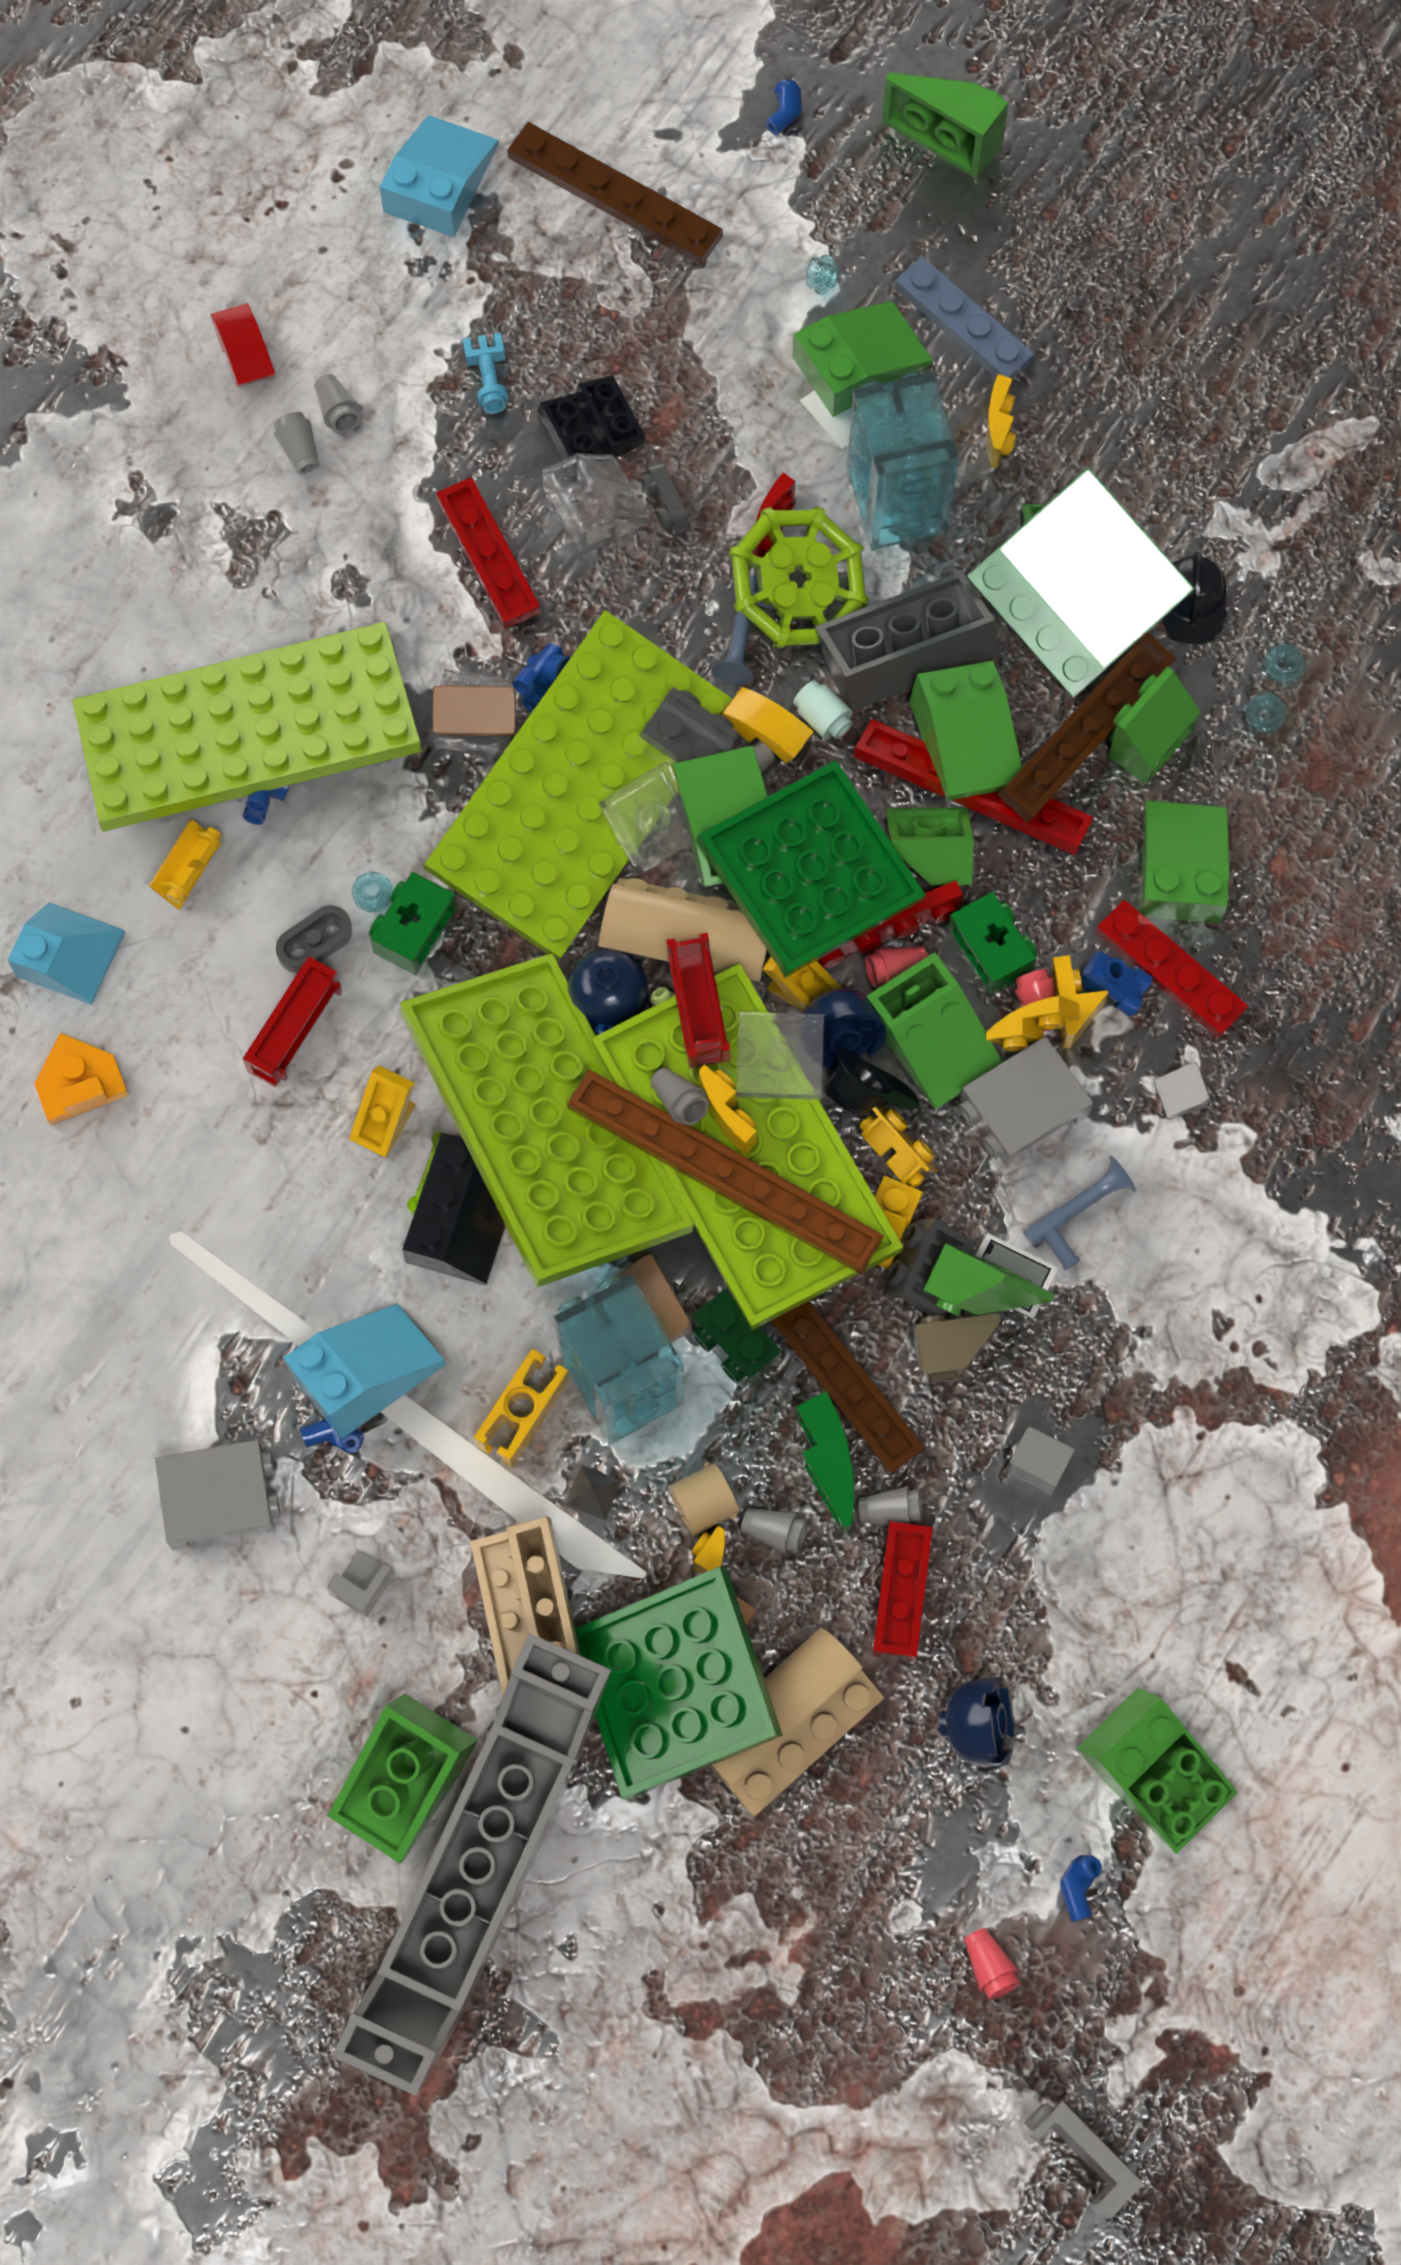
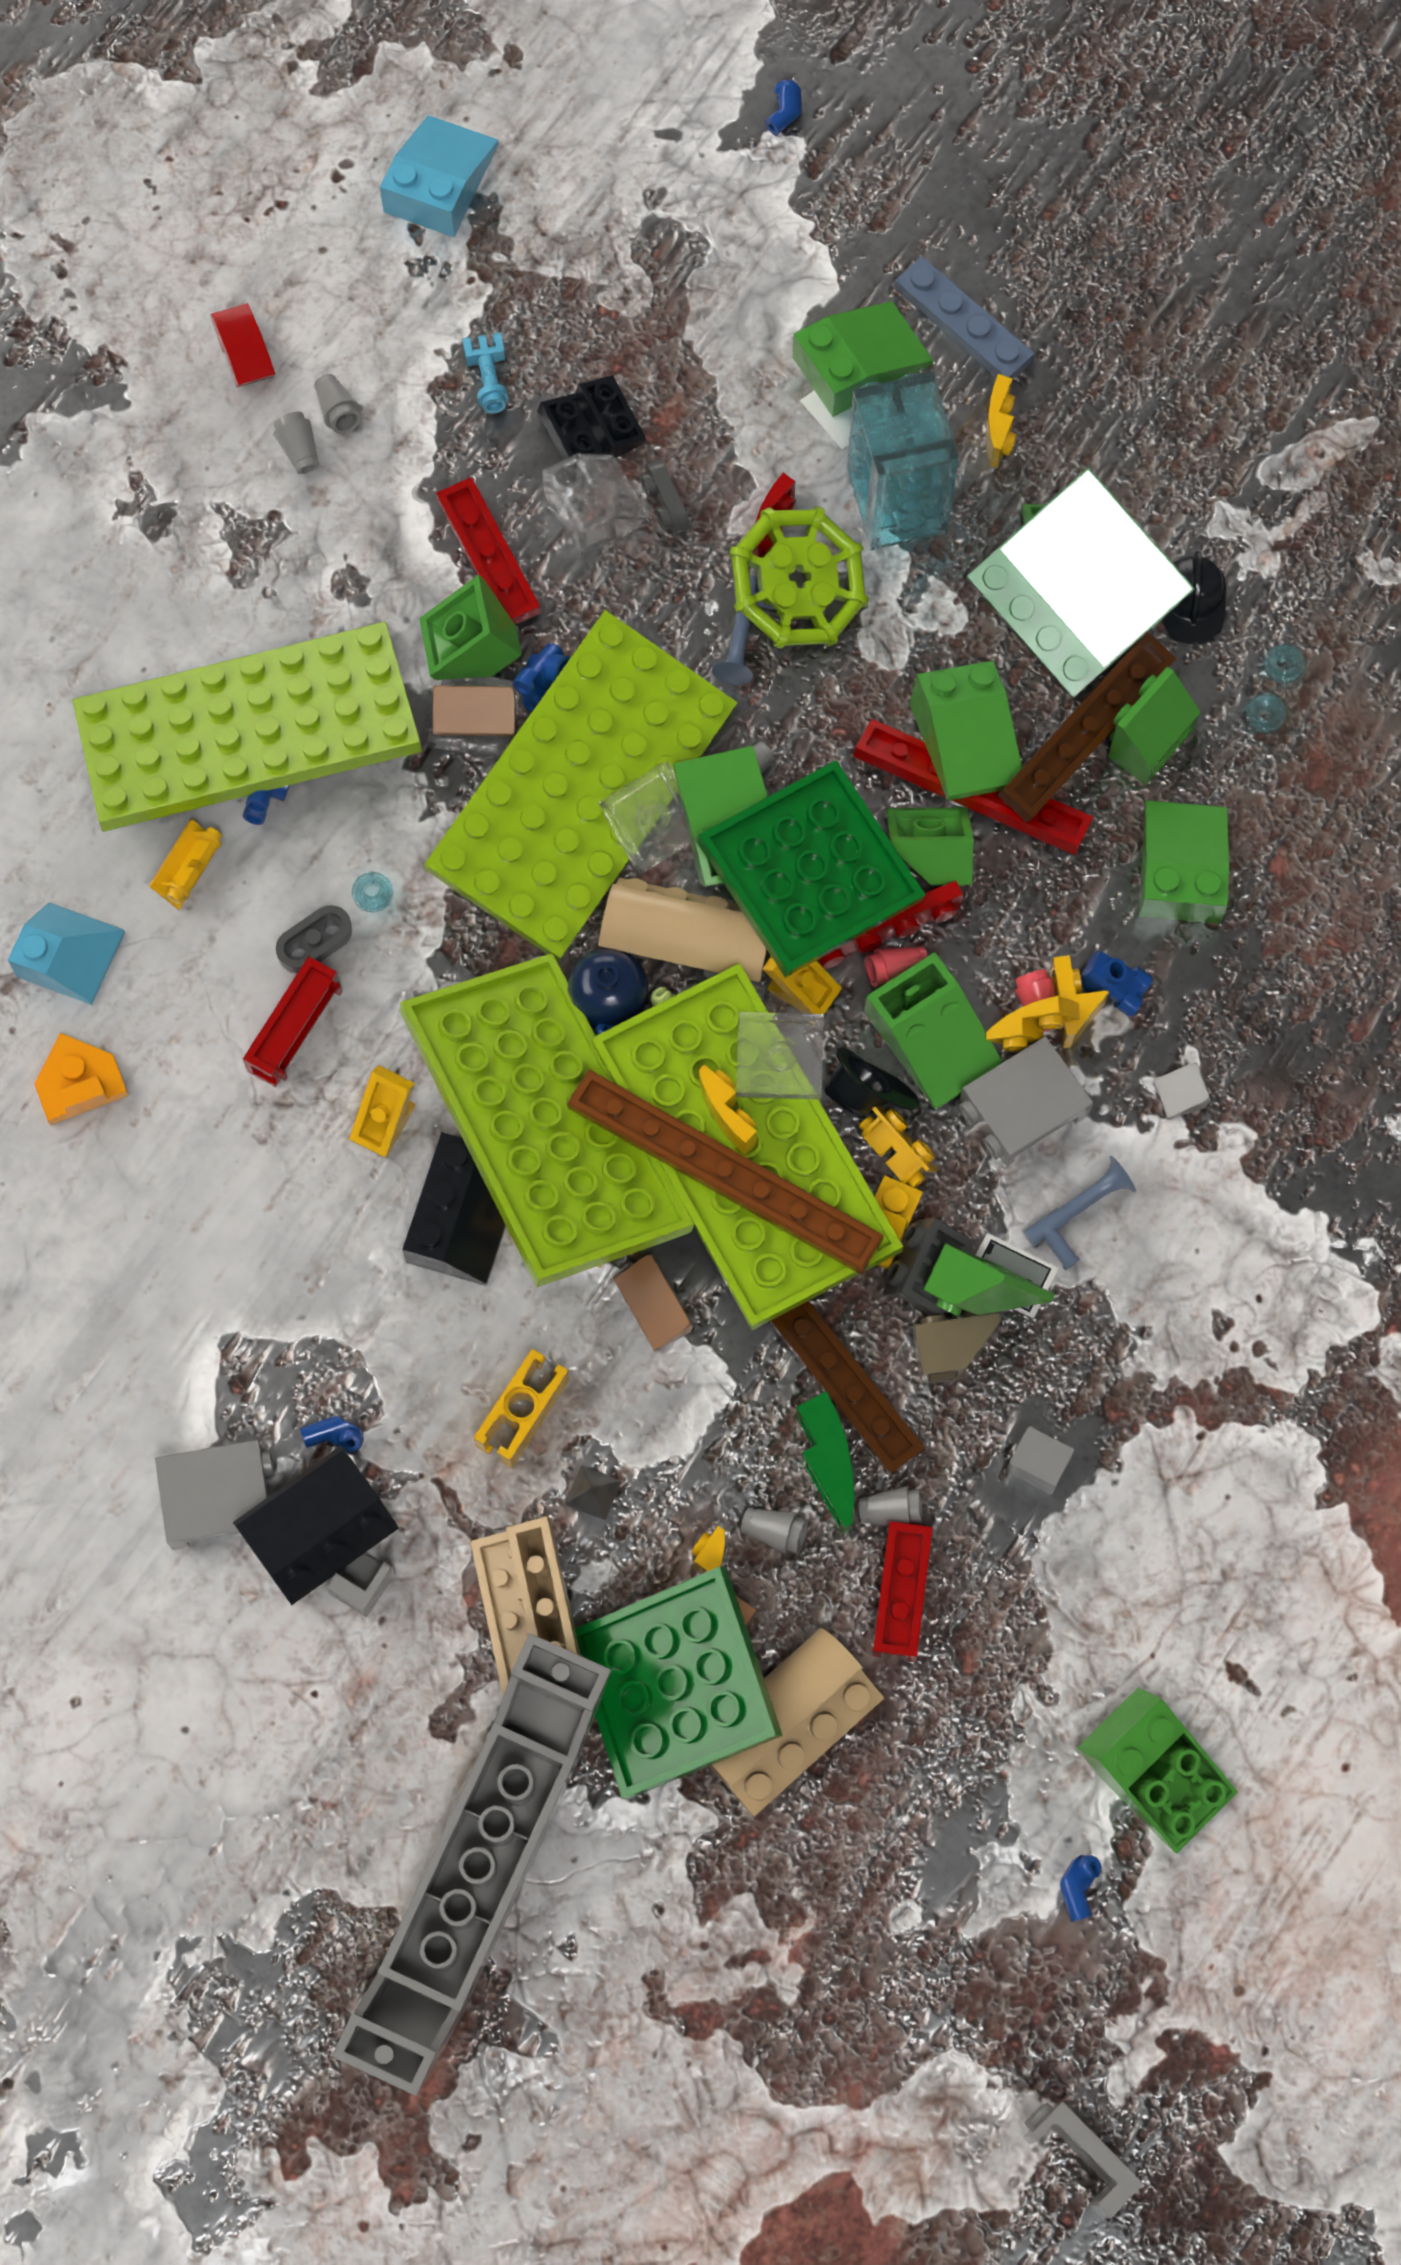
white sticker [169,1231,647,1579] -> none
medium azure slope [283,1304,446,1440] -> none
bright green slope [327,1694,478,1864] -> none
green brick [369,871,458,975] -> none
clear neon green hinge [407,1131,444,1214] -> none
reddish brown plate [507,122,723,265] -> none
clear light blue brick [554,1274,684,1445] -> none
dark grey bracket [639,687,739,763] -> none
light grey cone [651,1068,709,1125] -> none
red container [666,932,731,1068] -> none
tan piece [668,1462,740,1536] -> none
dark green brick [692,1289,782,1391] -> none
yellow slope [720,687,814,764] -> none
light aqua brick [793,680,853,740] -> none
dark blue cylinder [800,988,887,1069] -> none
clear light blue plate [806,254,839,295] -> none
dark grey slope [815,571,999,711] -> none
bright green slope [882,72,1008,179] -> none
dark blue cylinder [939,1677,1014,1767] -> none
green brick [948,891,1037,996] -> none
coral cone [963,1928,1021,2000] -> none
red plate [1095,899,1248,1039] -> none
none -> black slope [233,1445,399,1606]
none -> bright green slope [419,575,522,680]

